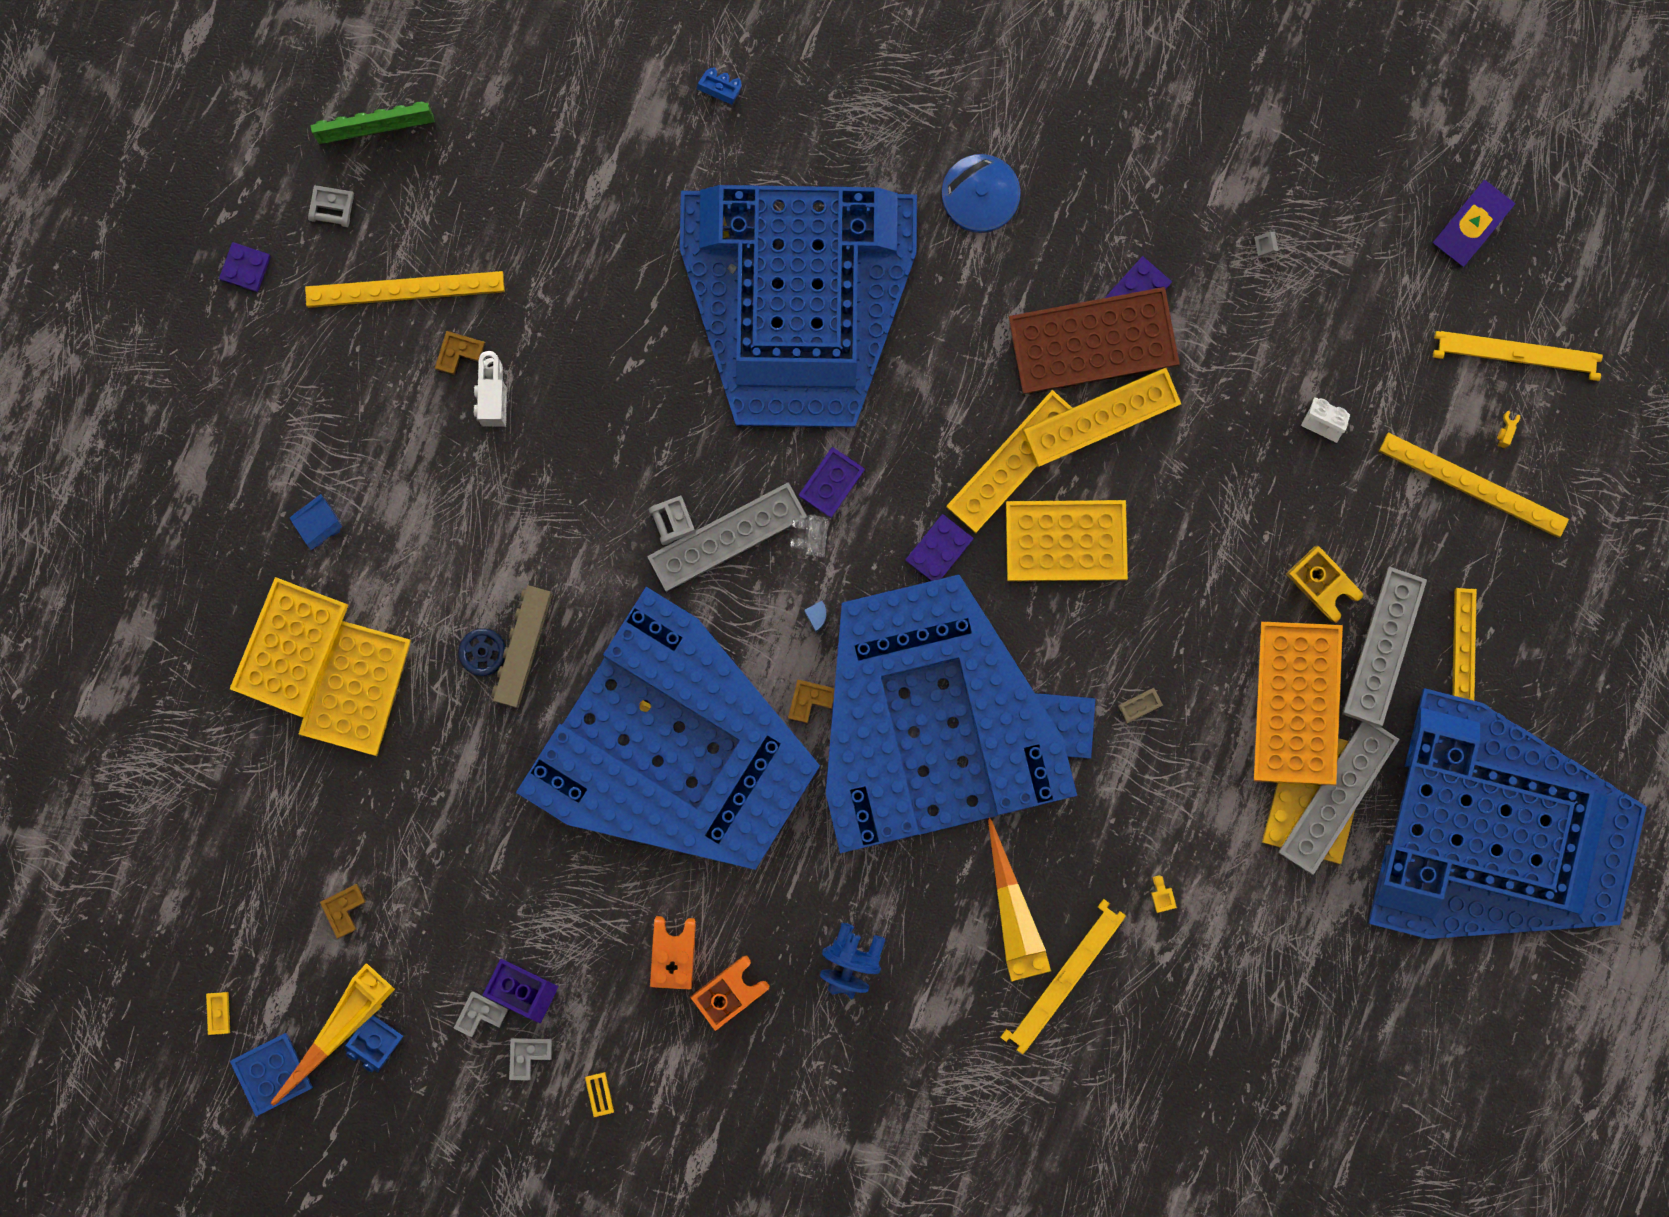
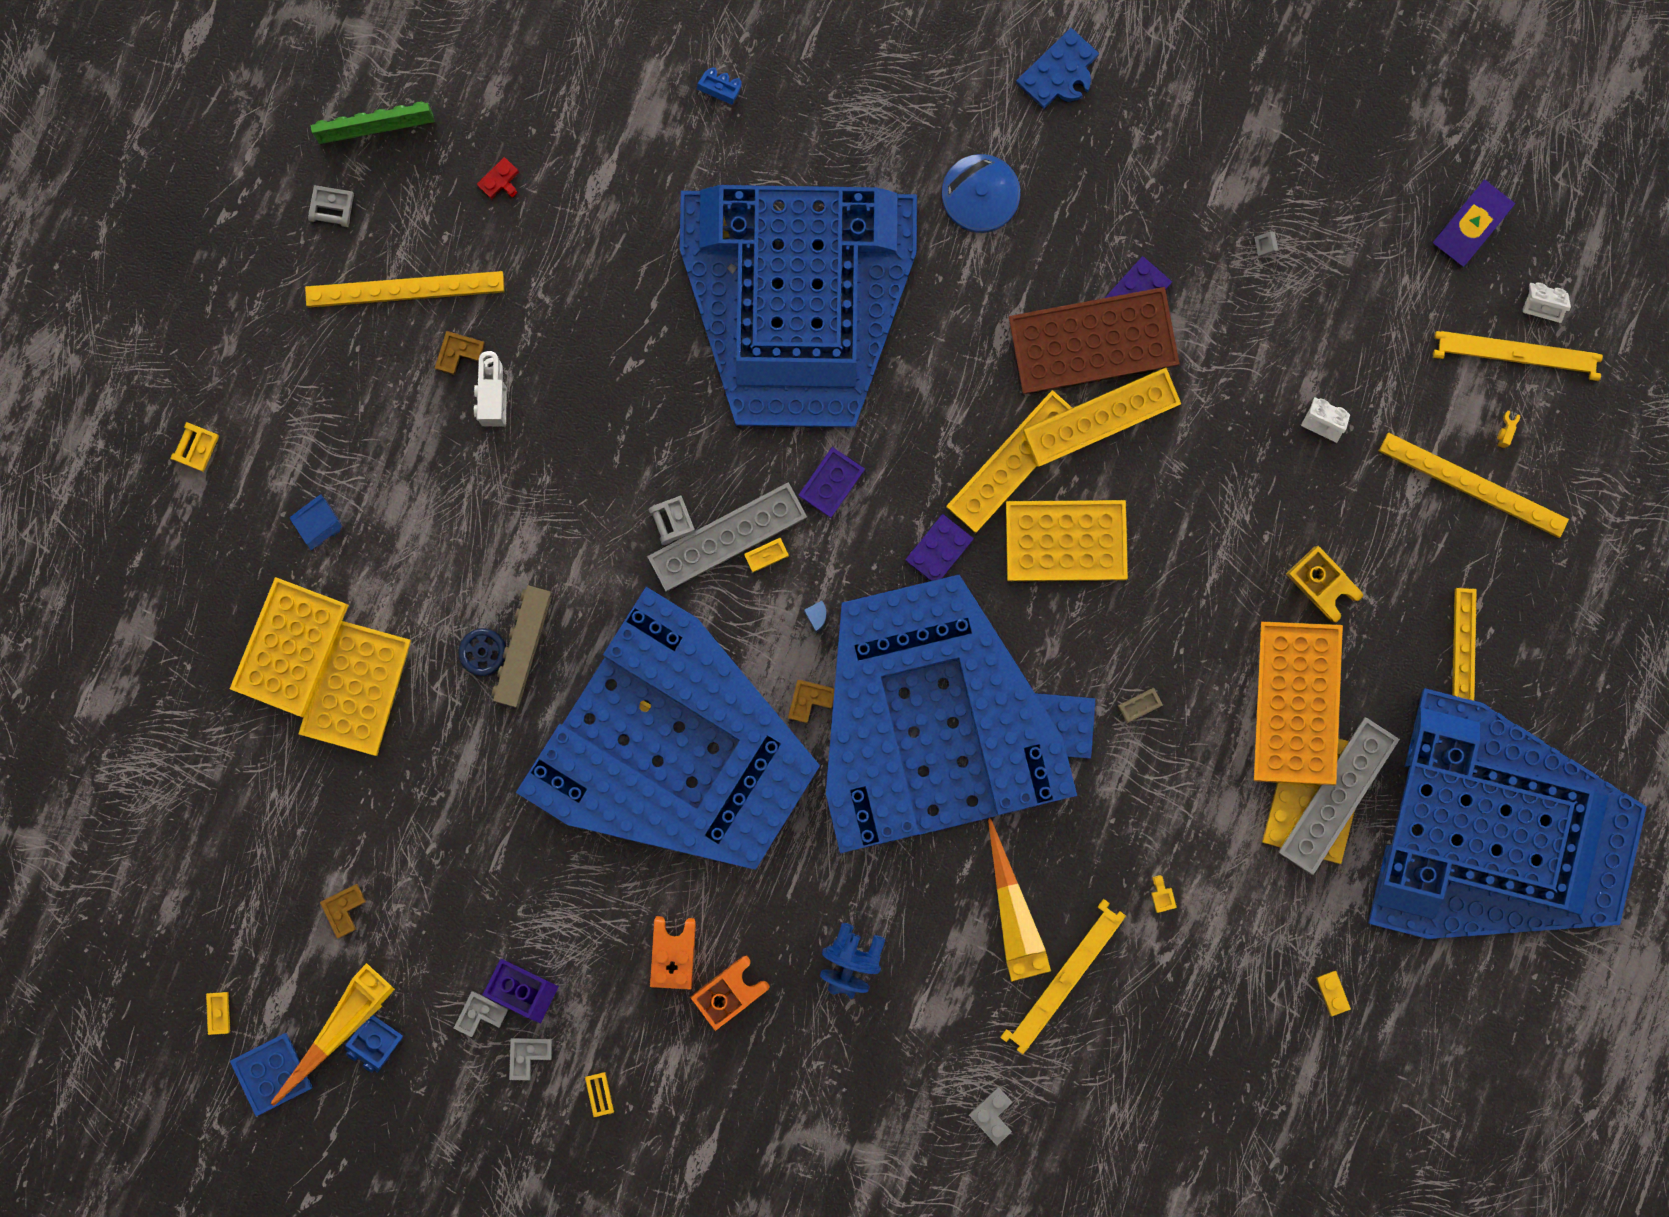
dark purple plate [219,242,271,293] -> none
clear plate [790,515,828,558] -> none
light grey plate [1342,567,1427,728] -> none
none -> yellow plate [170,422,219,472]
none -> red plate [477,157,519,200]
none -> yellow plate [744,538,789,573]
none -> light grey plate [969,1087,1013,1145]
none -> blue plate [1016,28,1099,109]
none -> yellow plate [1316,971,1351,1016]
none -> white bracket [1523,283,1571,323]

